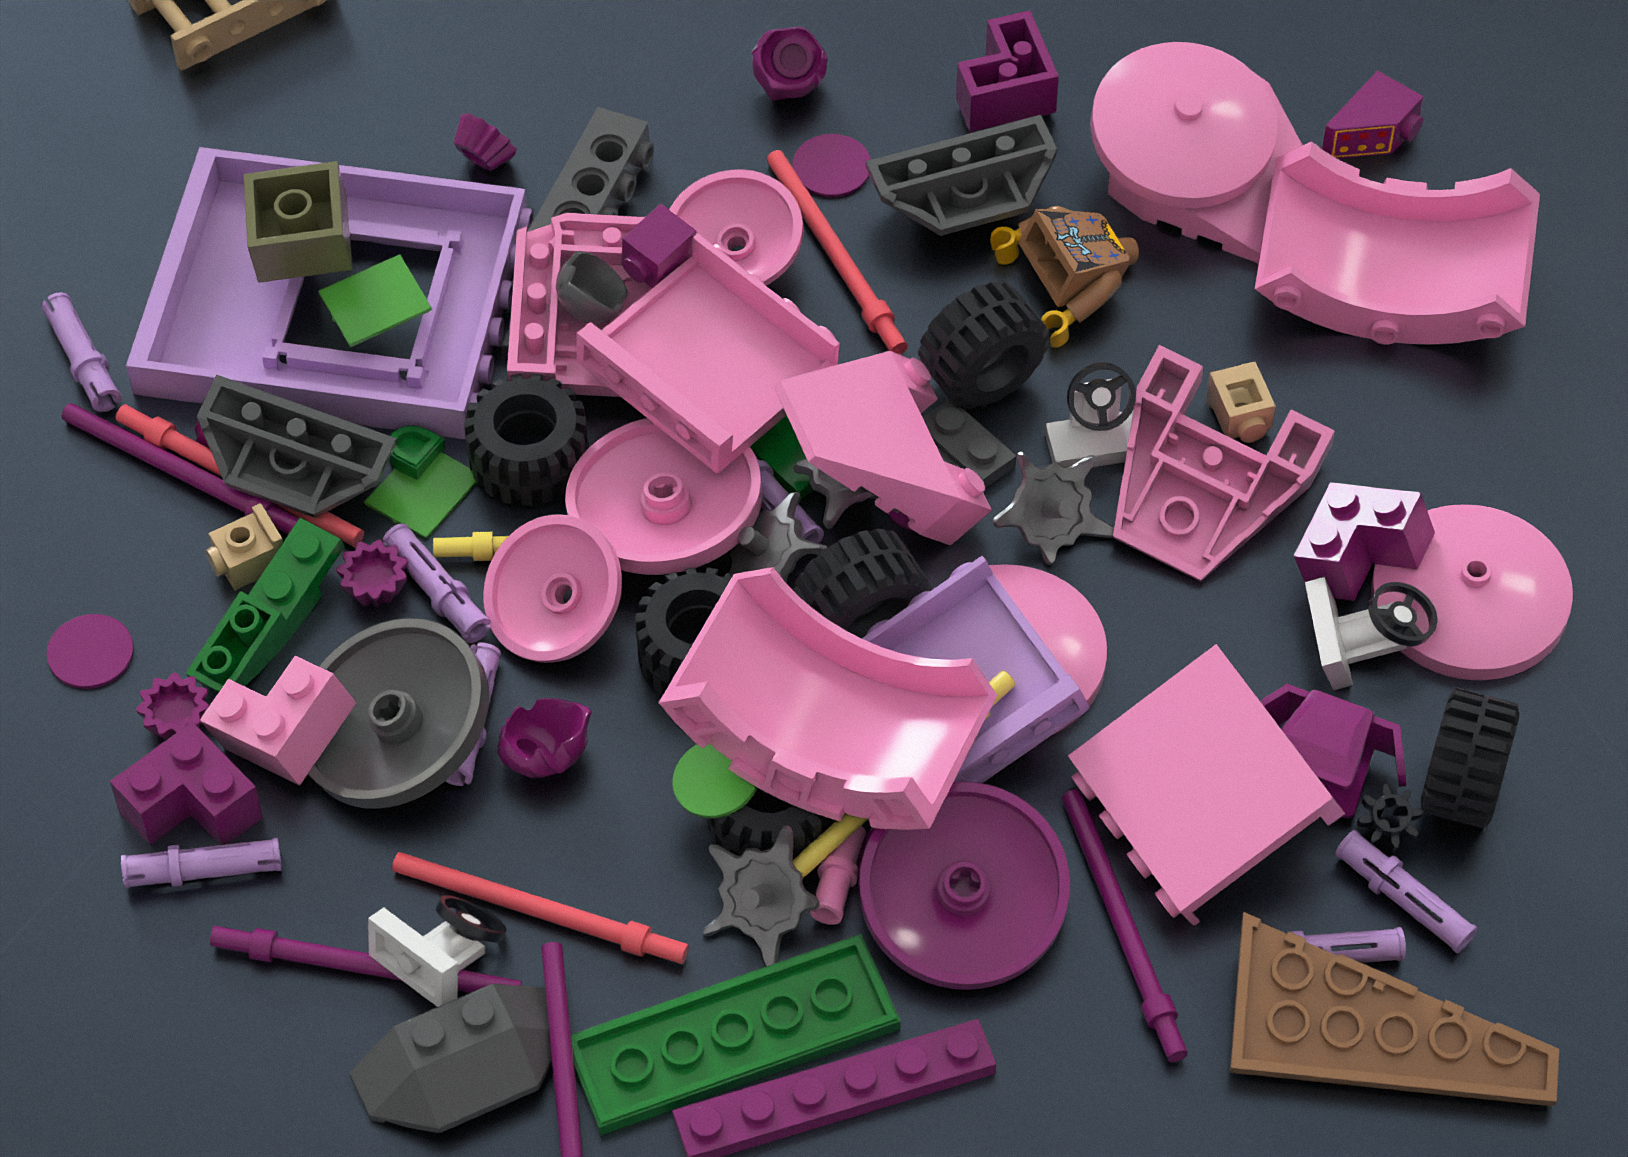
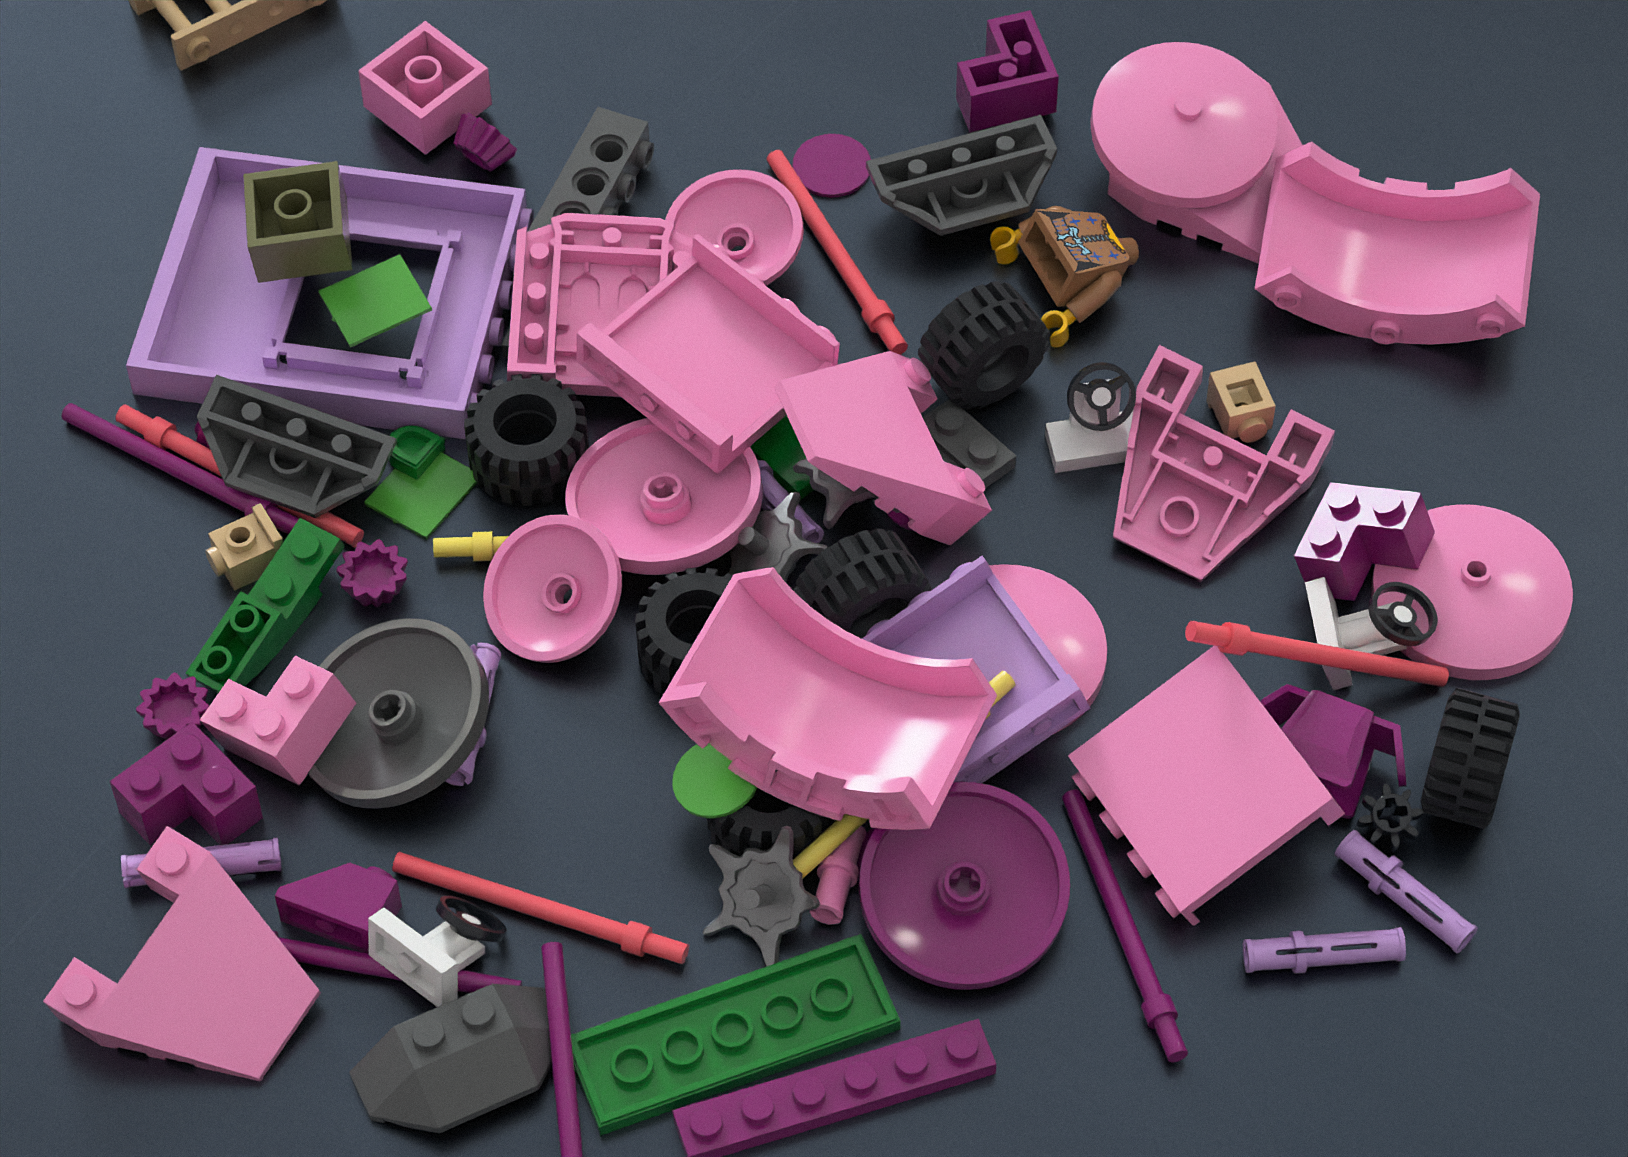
lavender pin [41,292,122,412] -> none
magenta piece [47,614,134,689] -> none
lavender pin [383,523,491,643] -> none
magenta hair [497,698,592,778] -> none
dark grey hair [556,251,628,325] -> none
magenta brick [621,203,697,288] -> none
magenta hair [752,27,828,101] -> none
flat silver piece [993,452,1114,565] -> none
medium nougat wing [1230,912,1559,1106] -> none
magenta slope [1322,71,1423,159] -> none
none -> bright pink wedge [43,826,321,1081]
none -> magenta slope [274,863,402,953]
none -> bright pink brick [358,21,492,155]
none -> coral bar [1185,621,1449,687]

